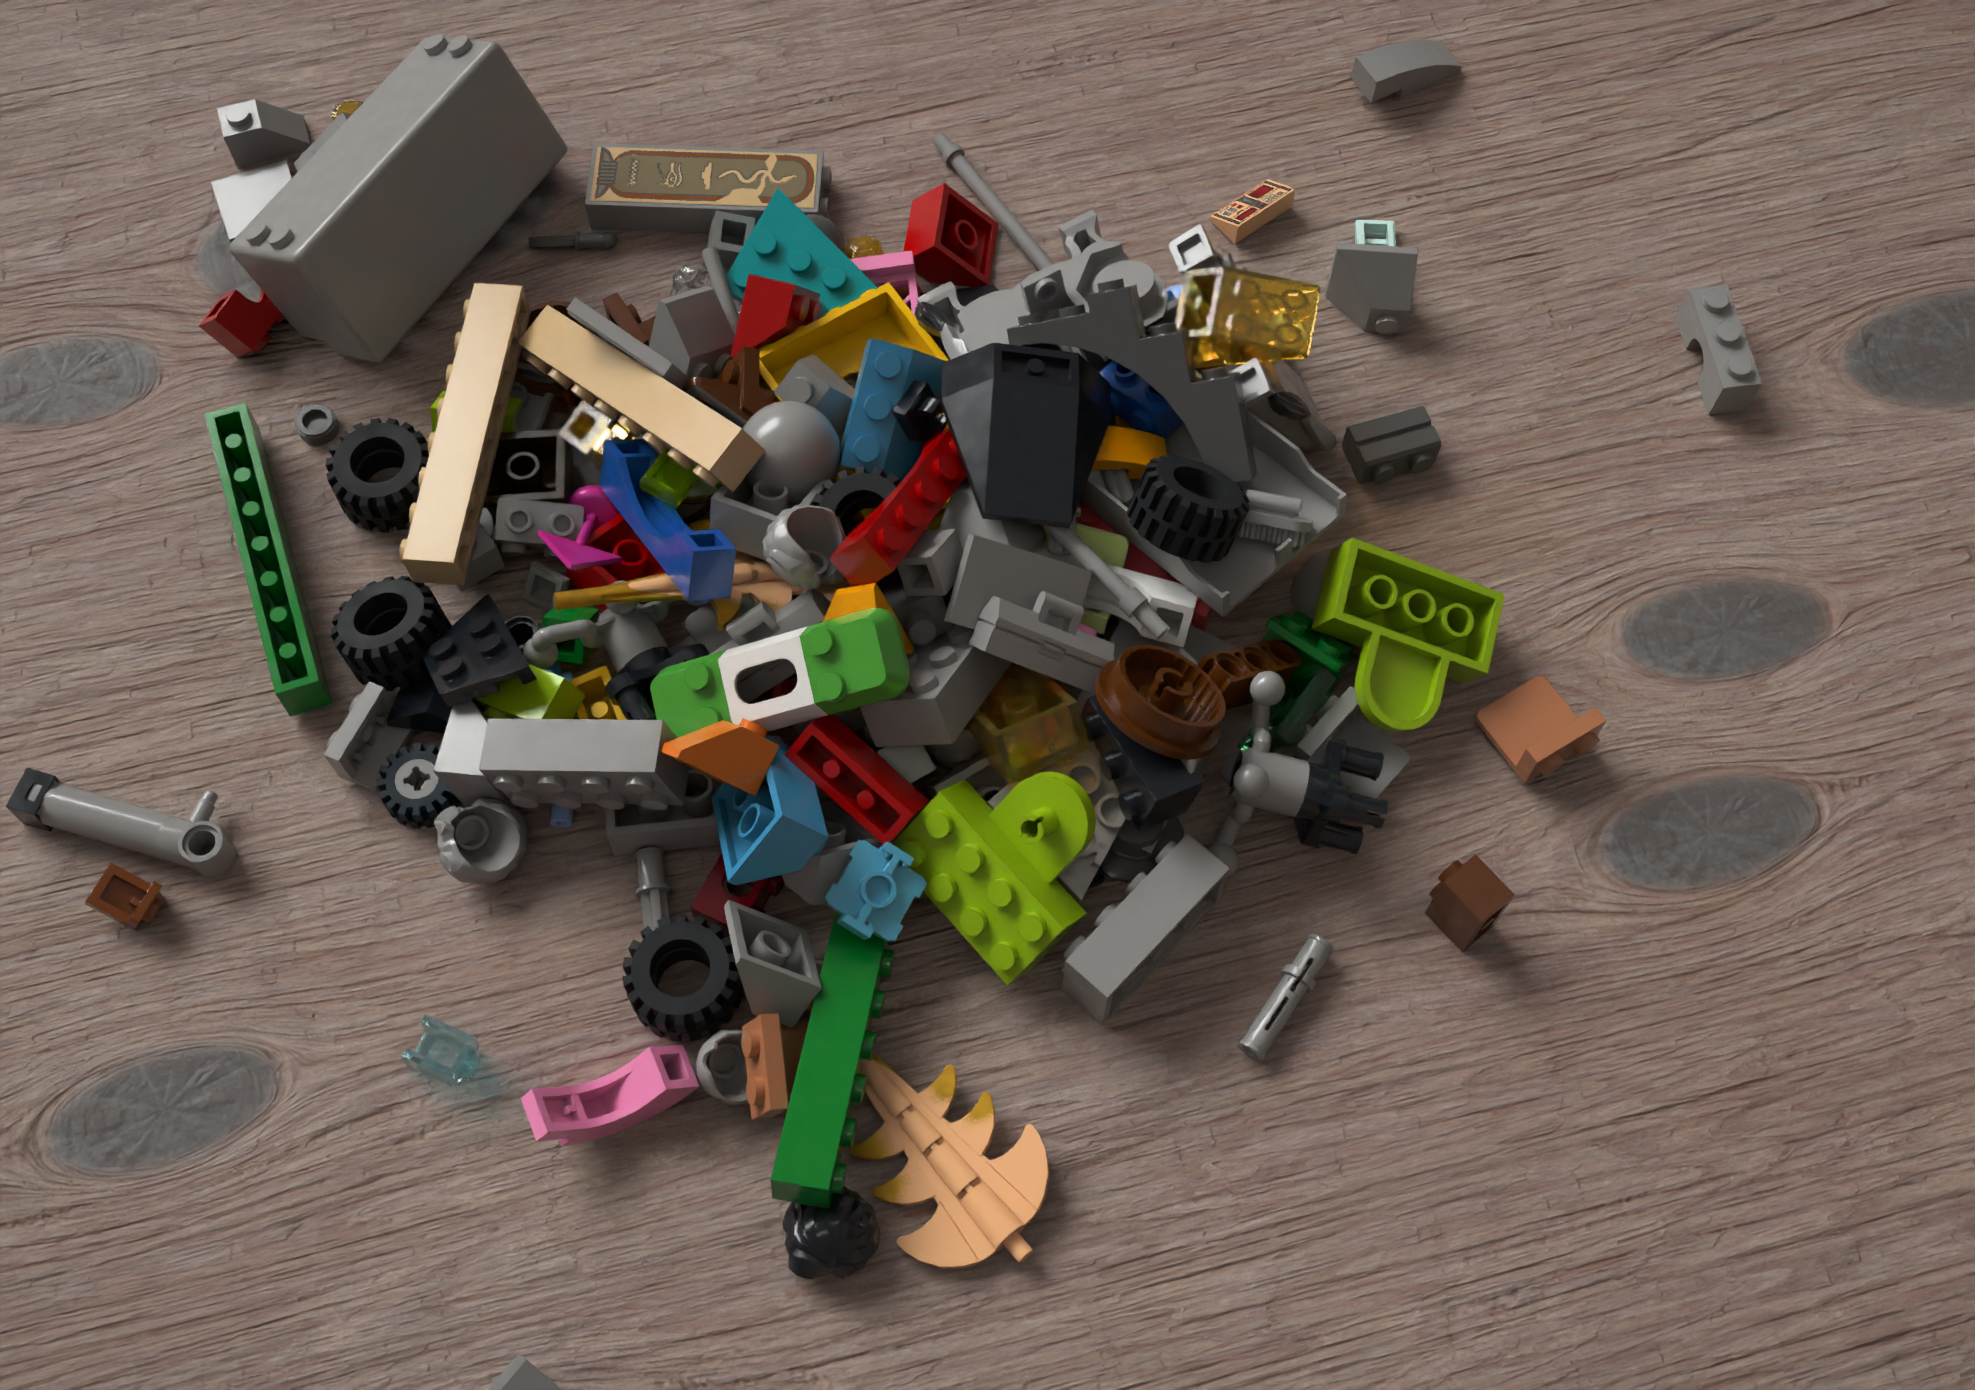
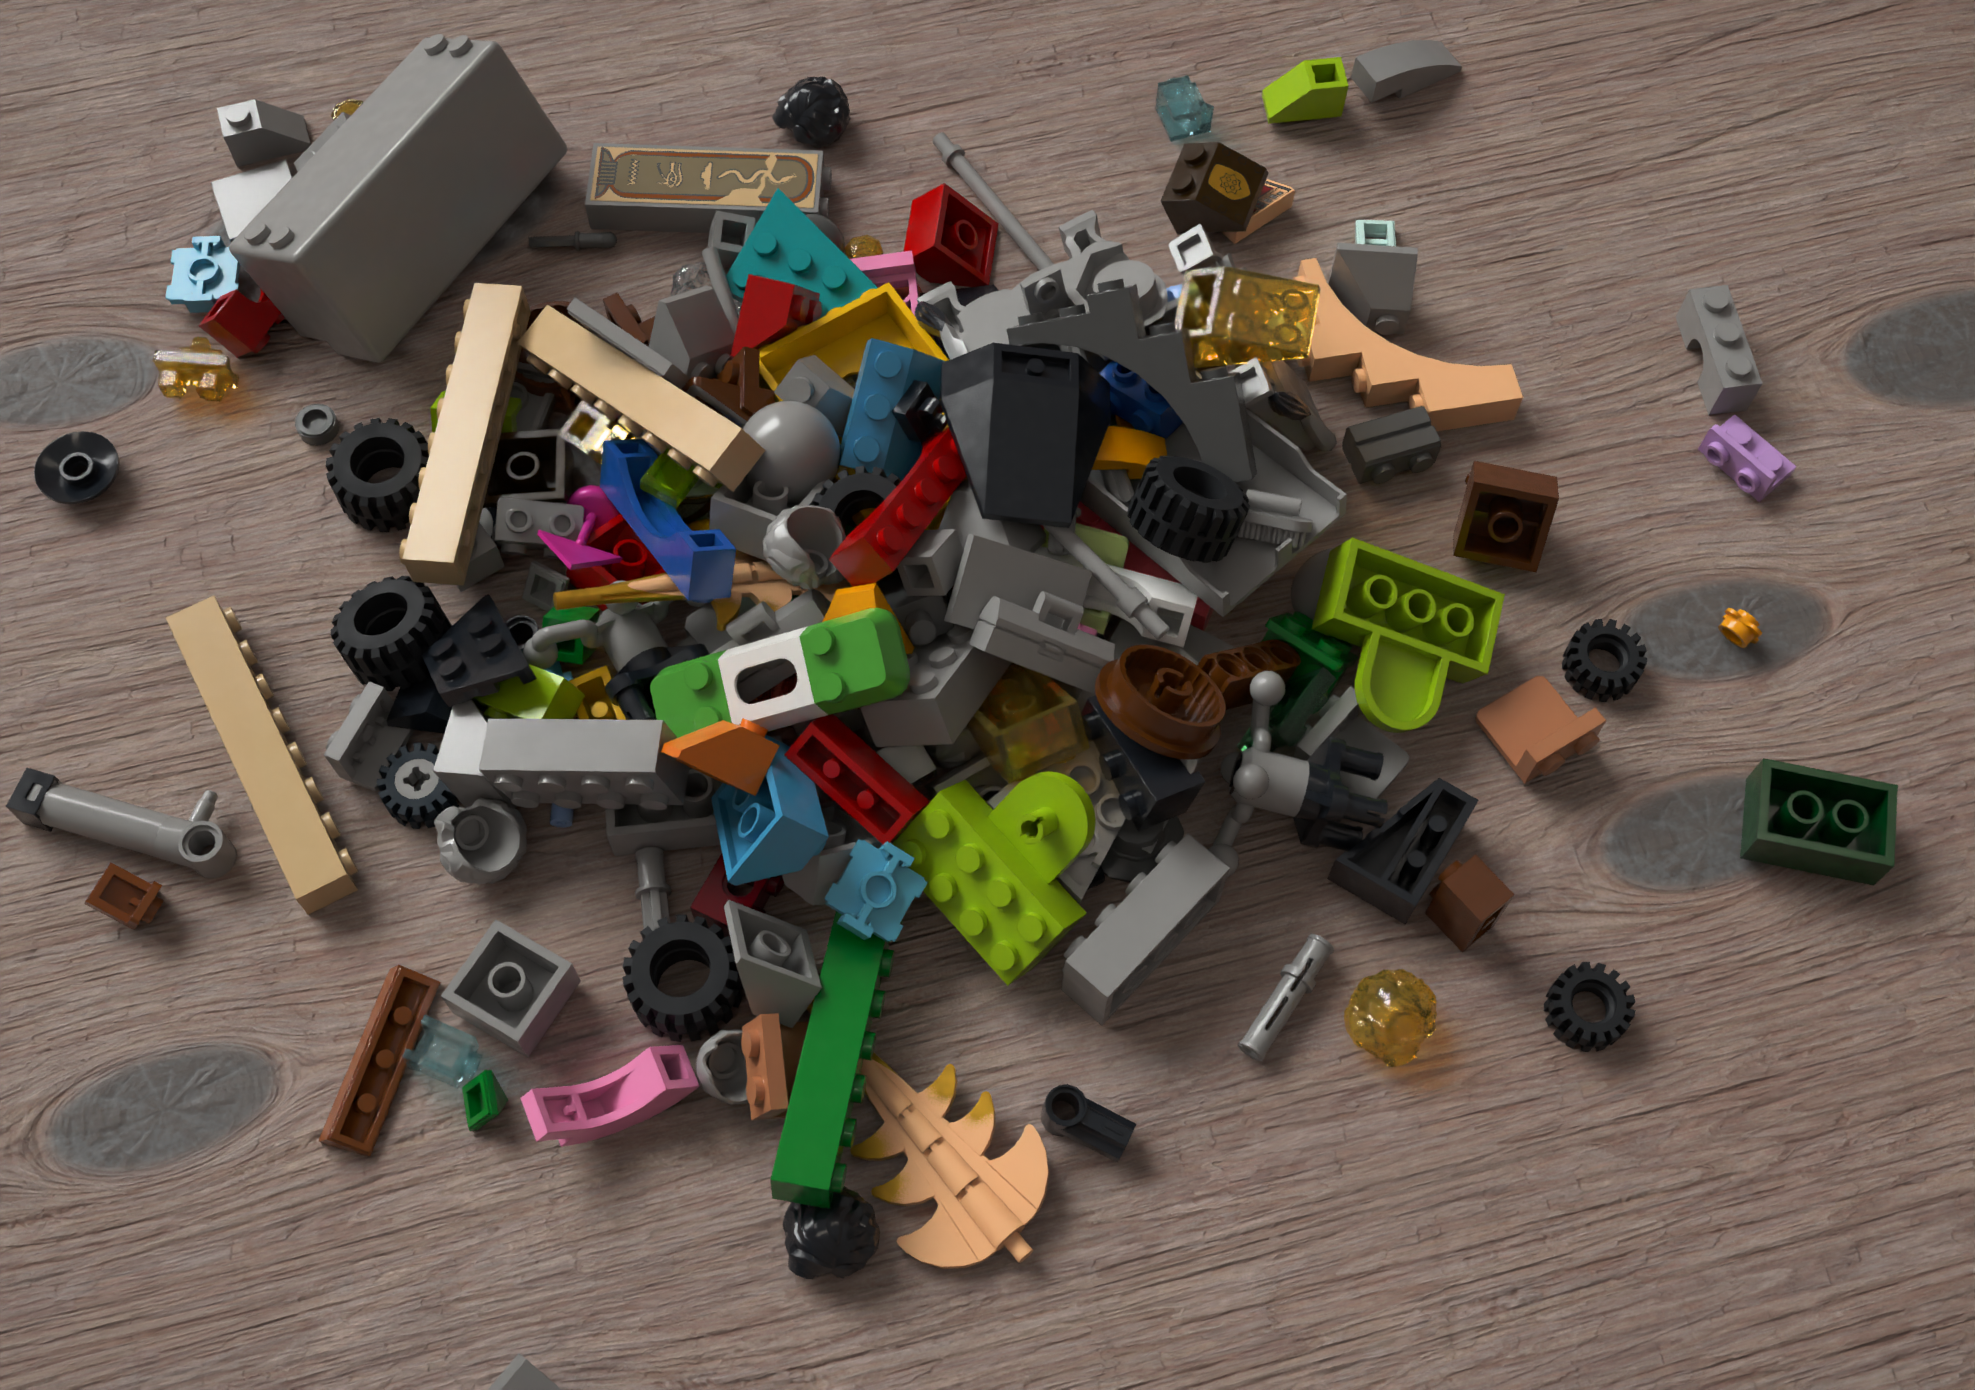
green brick [204,402,332,717] -> none
none -> black dish [34,431,120,504]
none -> clear yellow hips [153,337,240,402]
none -> medium azure piece [165,236,240,313]
none -> tan brick [166,596,359,915]
none -> dark orange slope [319,965,441,1157]
none -> light grey brick [441,919,581,1057]
none -> green slope [462,1070,508,1131]
none -> black hair [772,76,851,149]
none -> black piece [1040,1084,1136,1163]
none -> clear light blue window [1155,75,1214,142]
none -> dark brown slope [1161,142,1269,233]
none -> lime slope [1262,57,1349,124]
none -> light nougat arch [1292,258,1523,431]
none -> black wedge [1327,778,1479,925]
none -> clear yellow hair [1344,969,1437,1067]
none -> reddish brown piece [1453,461,1559,573]
none -> black tyre [1544,962,1636,1052]
none -> black tyre [1562,619,1647,702]
none -> lavender bracket [1698,414,1796,502]
none -> light orange plate [1718,608,1762,648]
none -> dark green brick [1740,758,1898,886]

